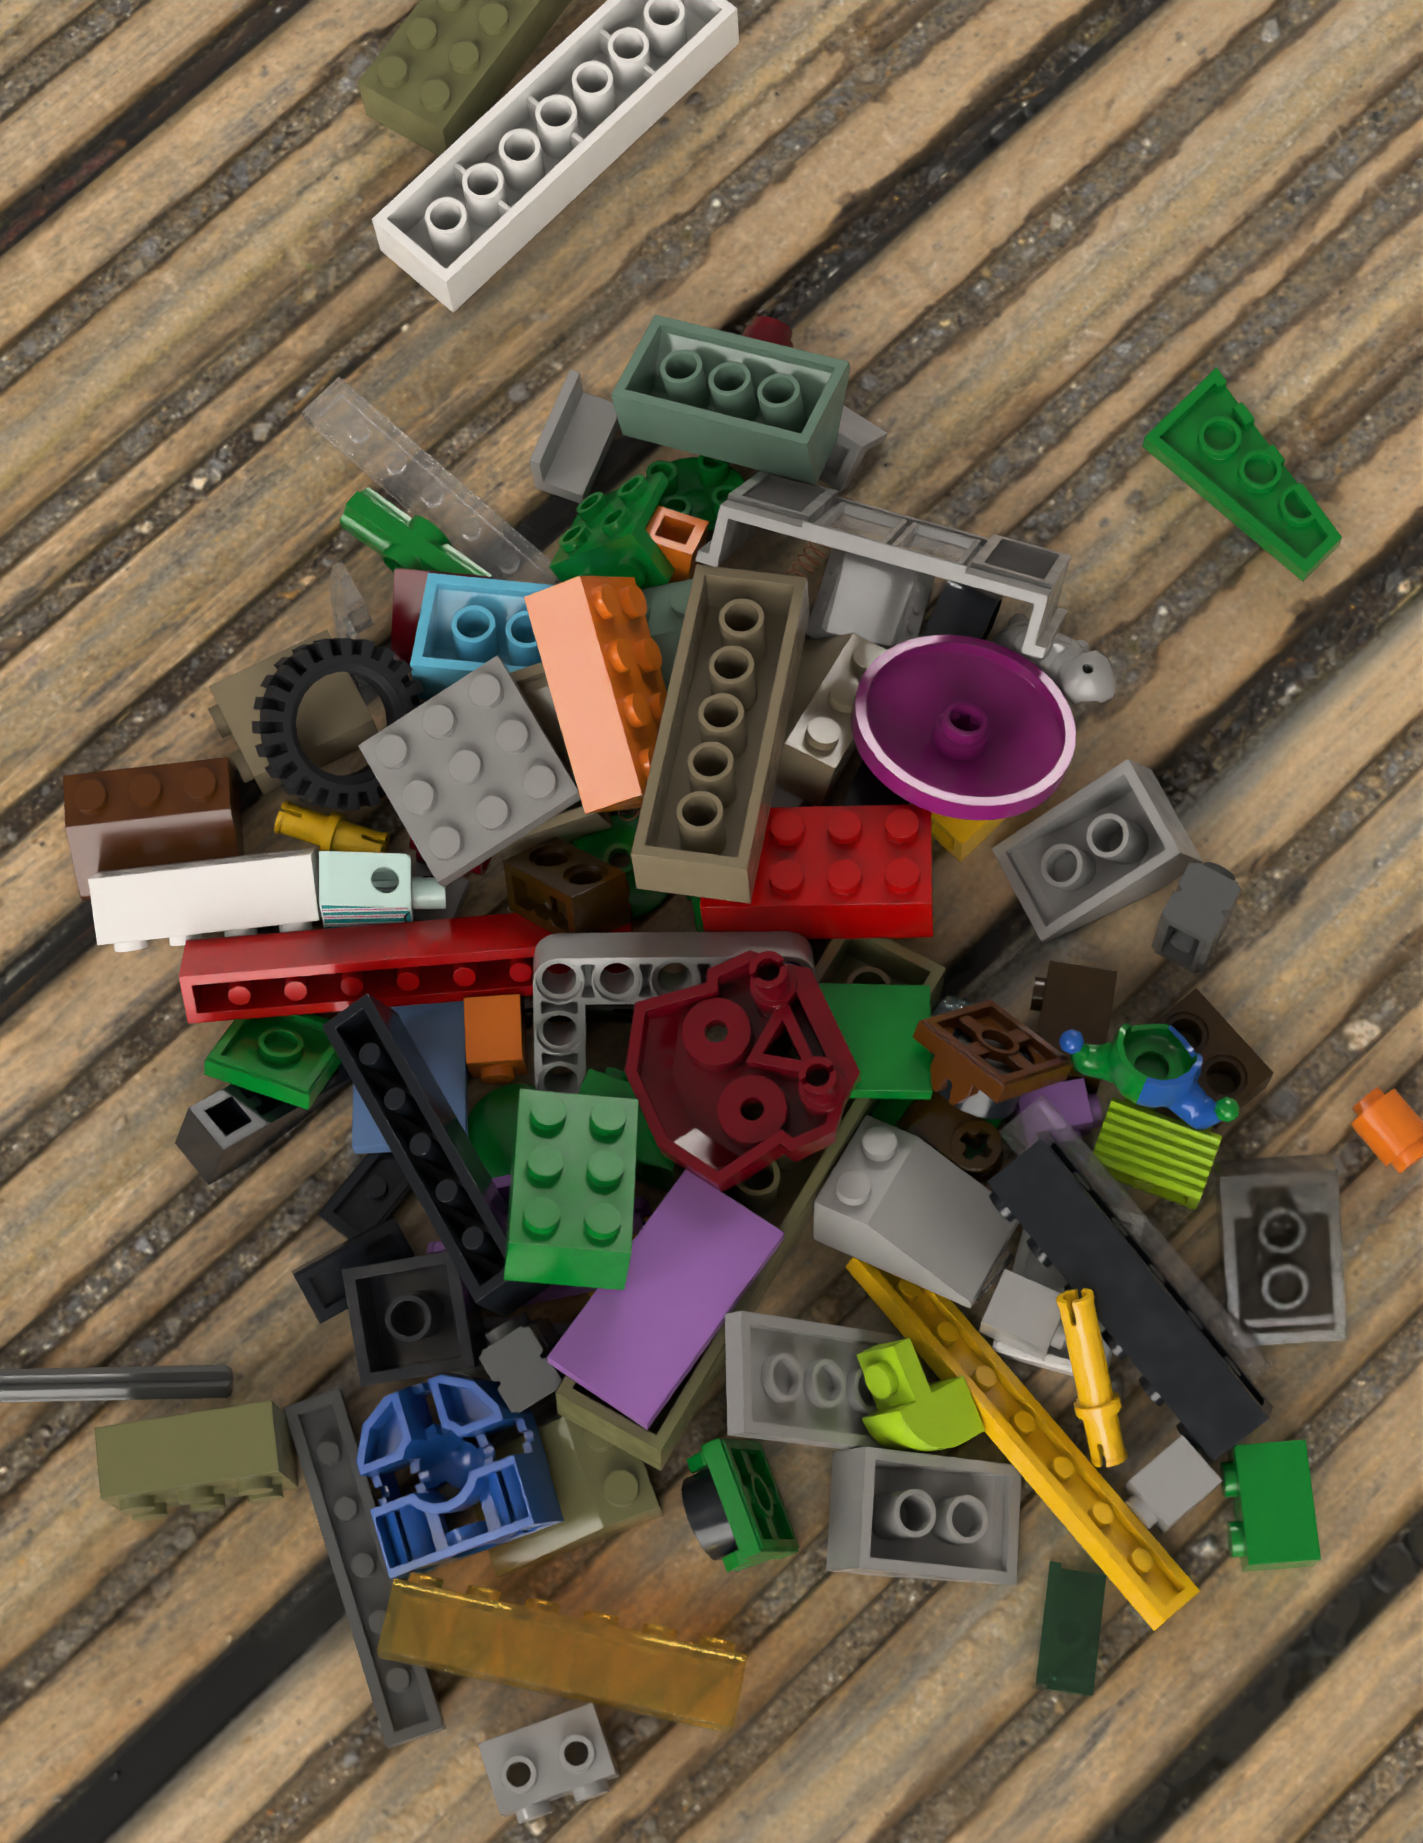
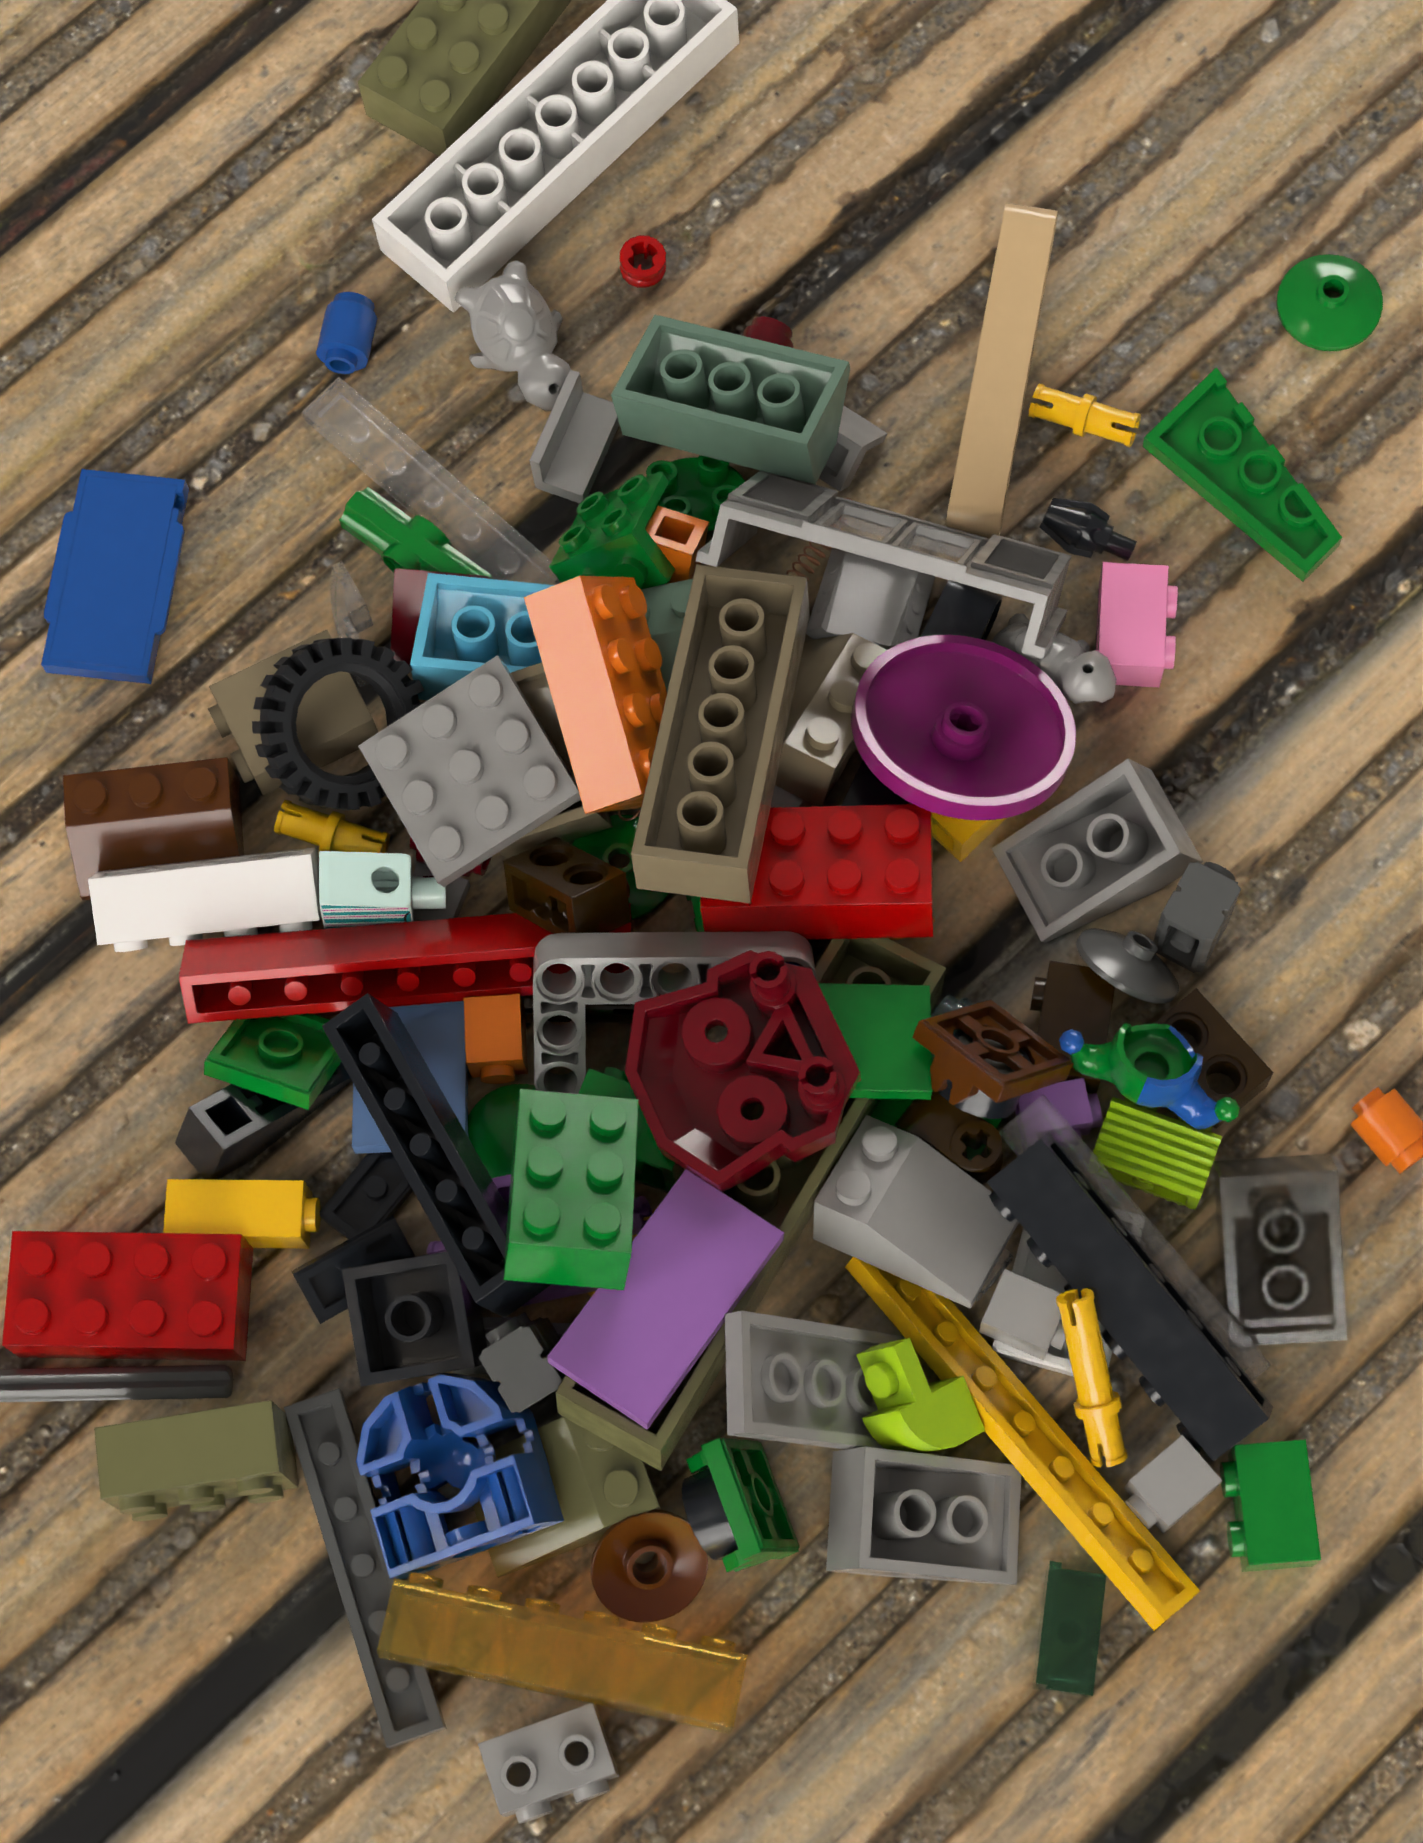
none -> red brick [2,1231,254,1361]
none -> blue piece [41,469,189,684]
none -> yellow brick [163,1179,321,1249]
none -> blue brick [316,292,377,374]
none -> light grey animal [455,261,571,411]
none -> reddish brown dish [590,1510,708,1623]
none -> red bush [620,235,666,288]
none -> tan beam [945,203,1058,538]
none -> yellow pin [1029,383,1141,447]
none -> black piece [1040,498,1137,561]
none -> dark grey dish [1076,928,1179,1004]
none -> bright pink brick [1096,562,1178,688]
none -> green dish [1276,254,1383,351]

